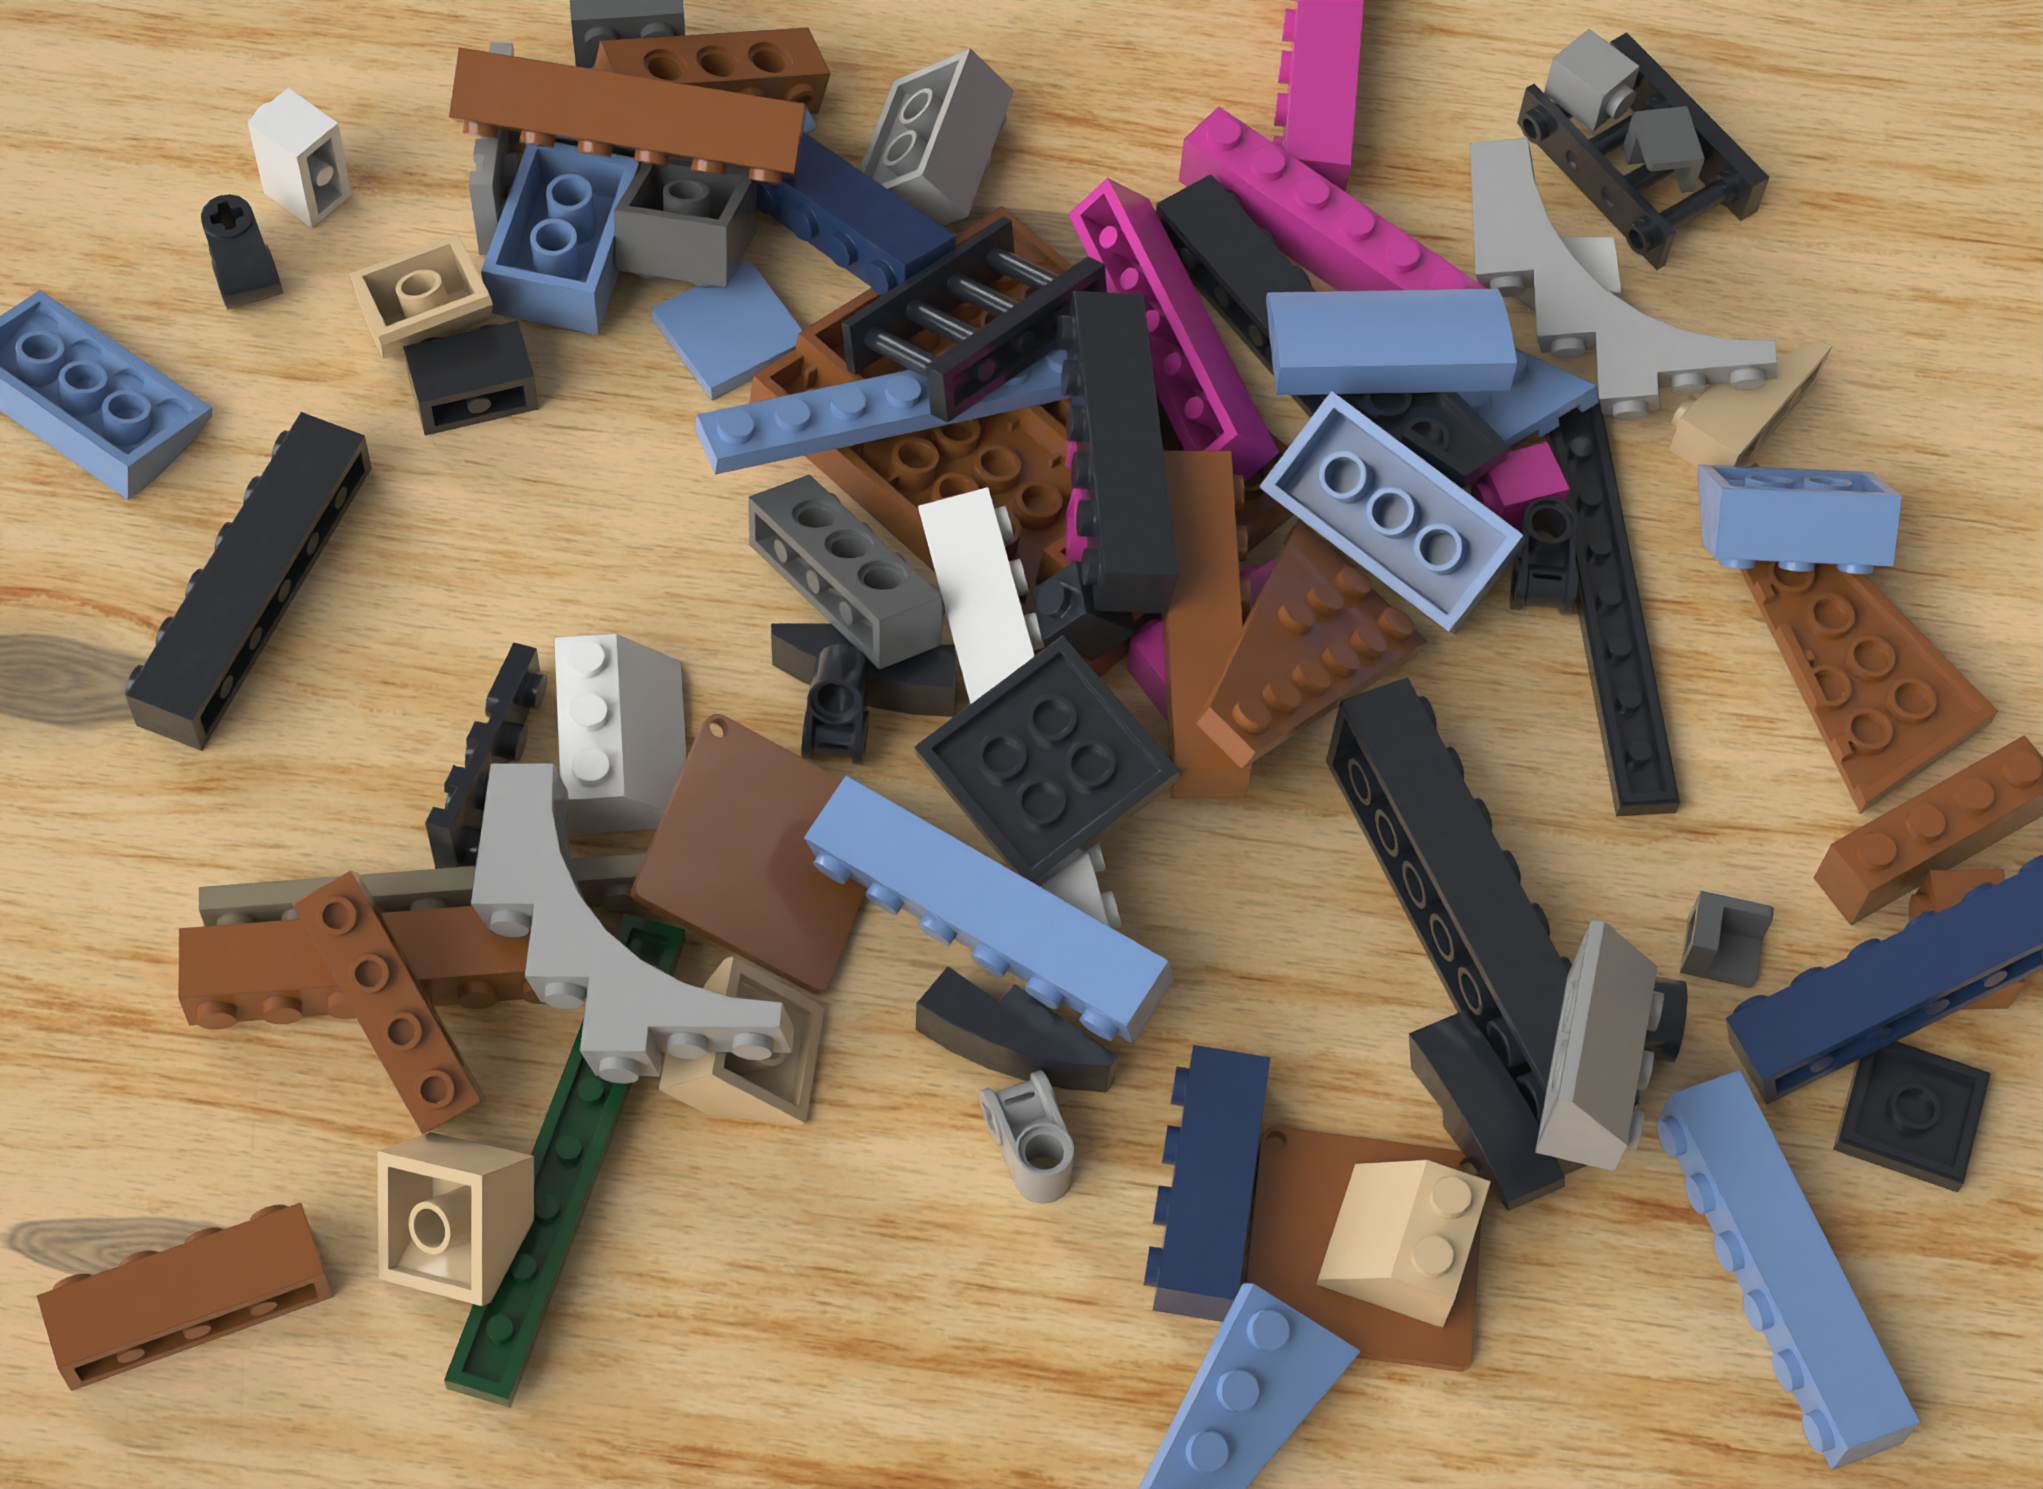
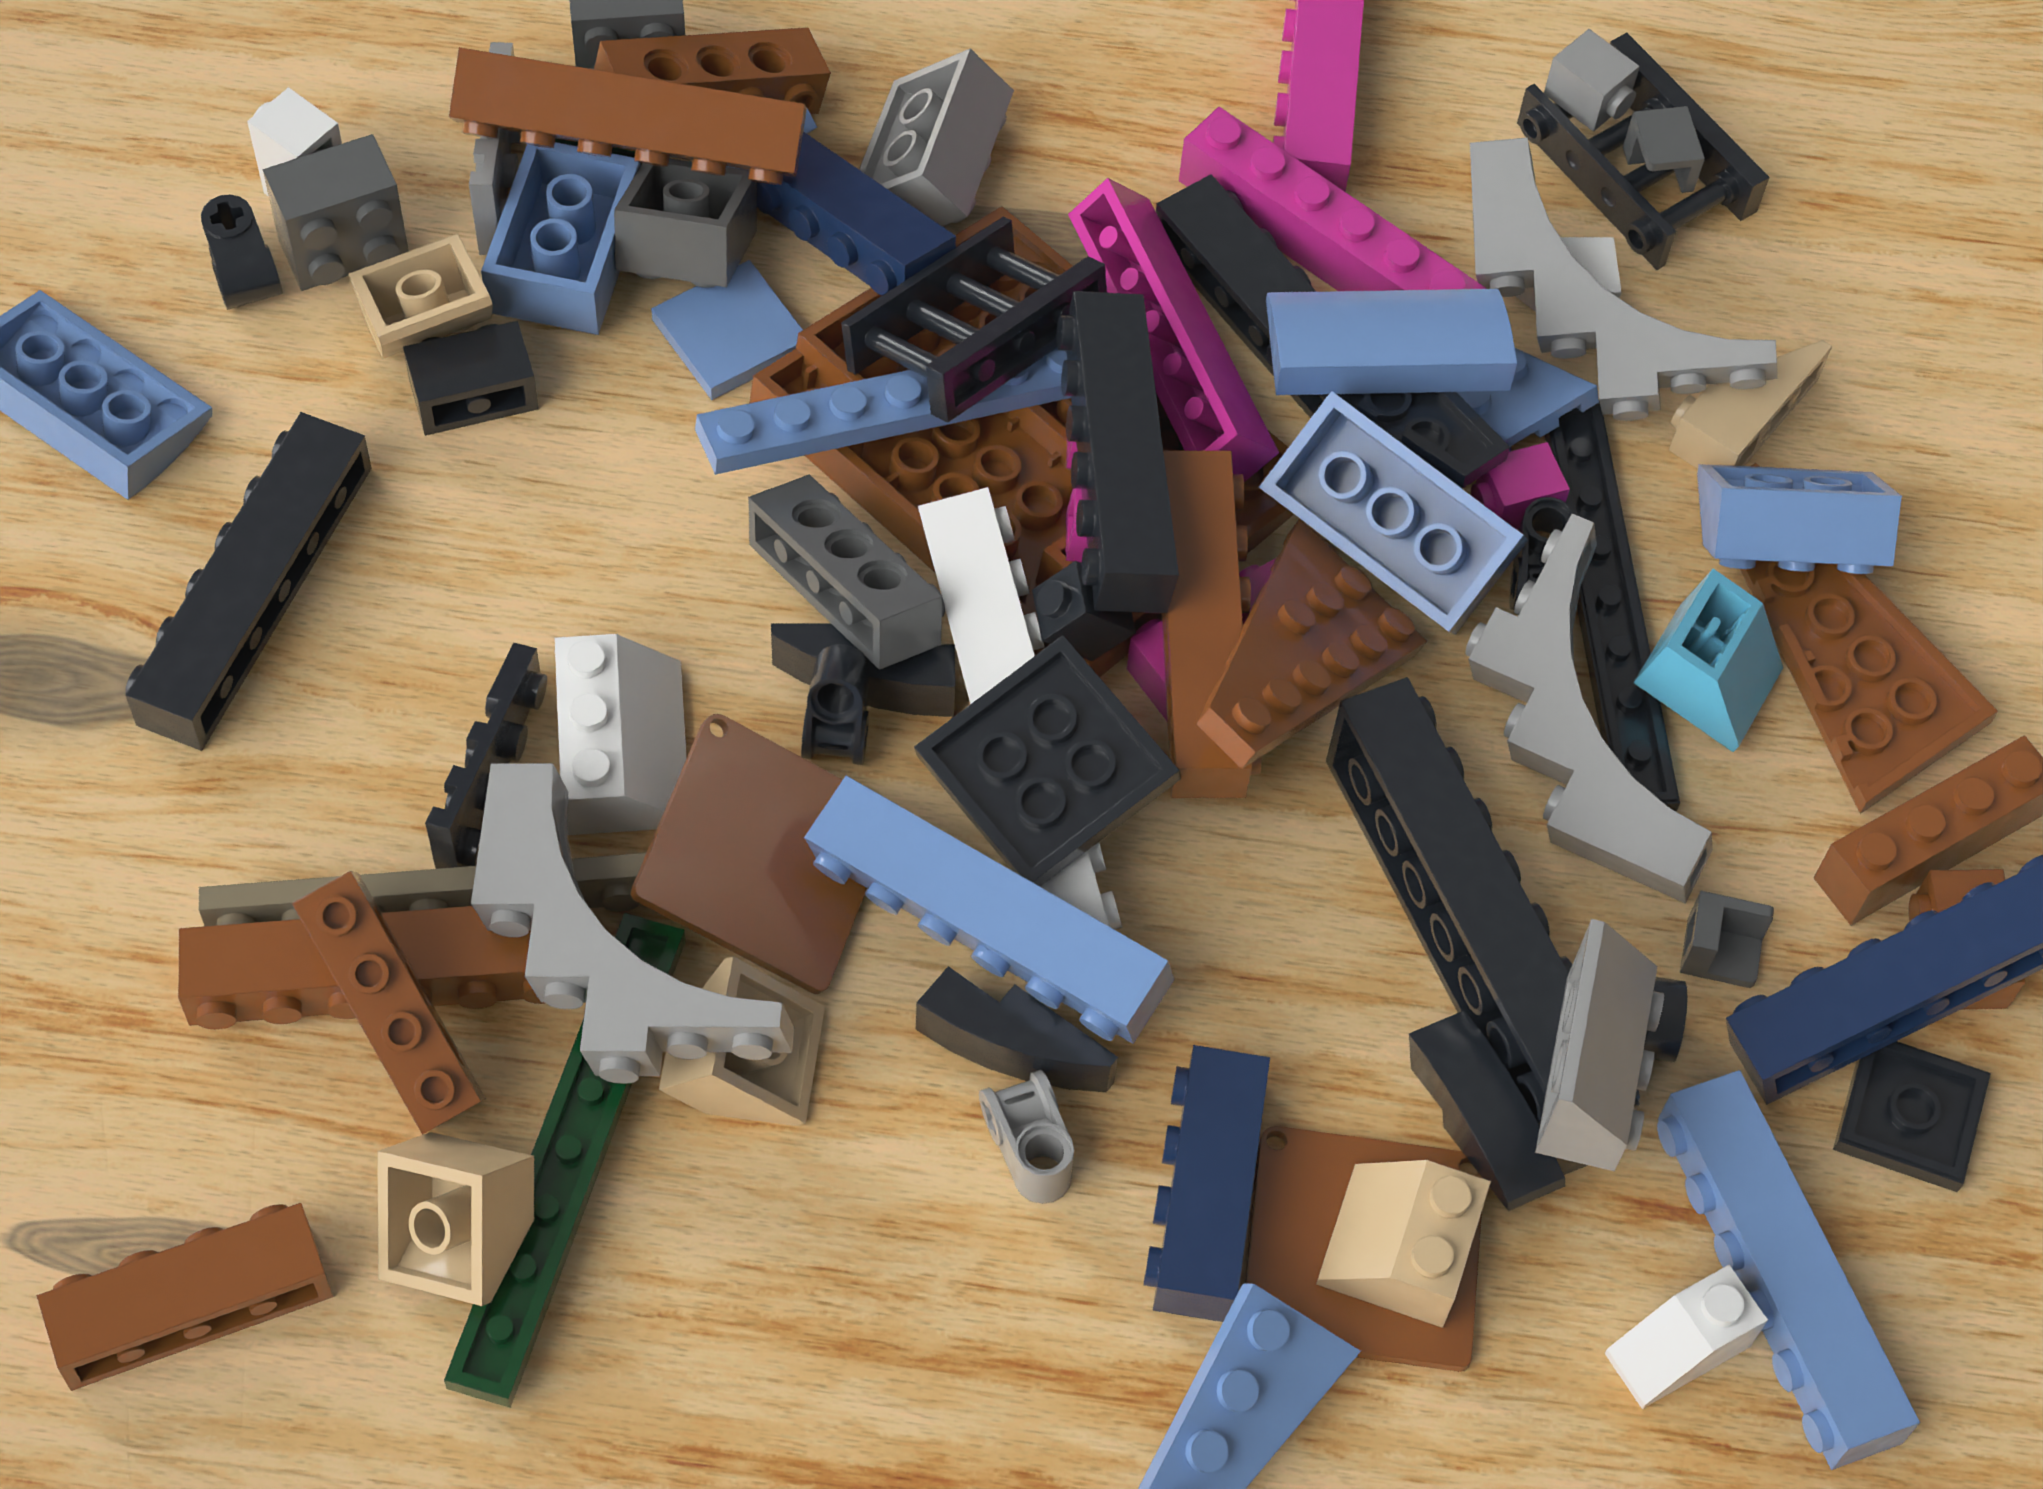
none -> dark grey brick [262,134,409,291]
none -> light grey arch [1465,514,1713,904]
none -> white slope [1605,1265,1768,1409]
none -> medium azure slope [1634,568,1783,752]

